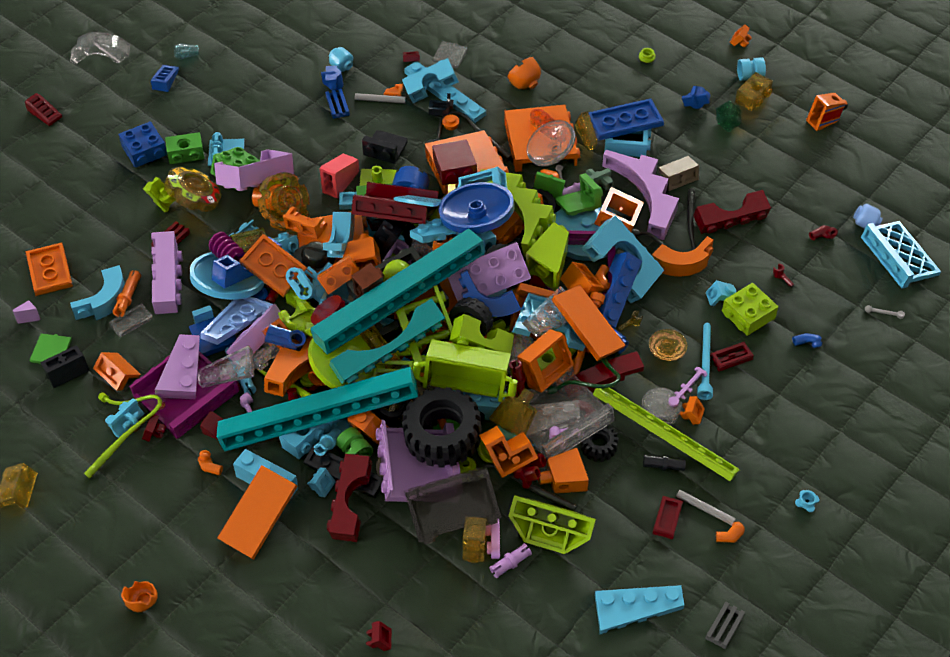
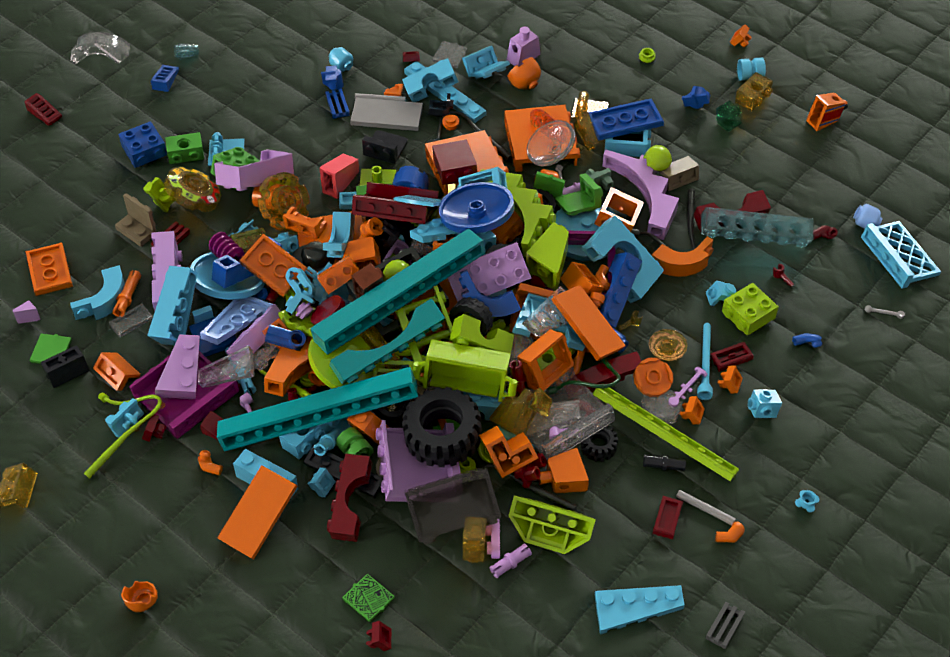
none -> dark tan bracket [115,193,156,247]
none -> medium azure wedge [147,266,198,346]
none -> medium azure bracket [285,290,316,315]
none -> lavender plate [295,302,314,320]
none -> bright green piece [342,574,395,622]
none -> light grey tile [350,97,423,131]
none -> orange wheel [360,217,384,238]
none -> medium azure bracket [462,46,510,79]
none -> lavender torso [507,27,541,66]
none -> clear yellow tile [531,388,552,417]
none -> clear yellow hinge [571,91,609,120]
none -> orange tile [633,358,673,397]
none -> lime hair [643,145,672,171]
none -> clear light blue brick [701,207,813,247]
none -> orange tile [718,366,743,394]
none -> medium azure brick [748,389,782,418]

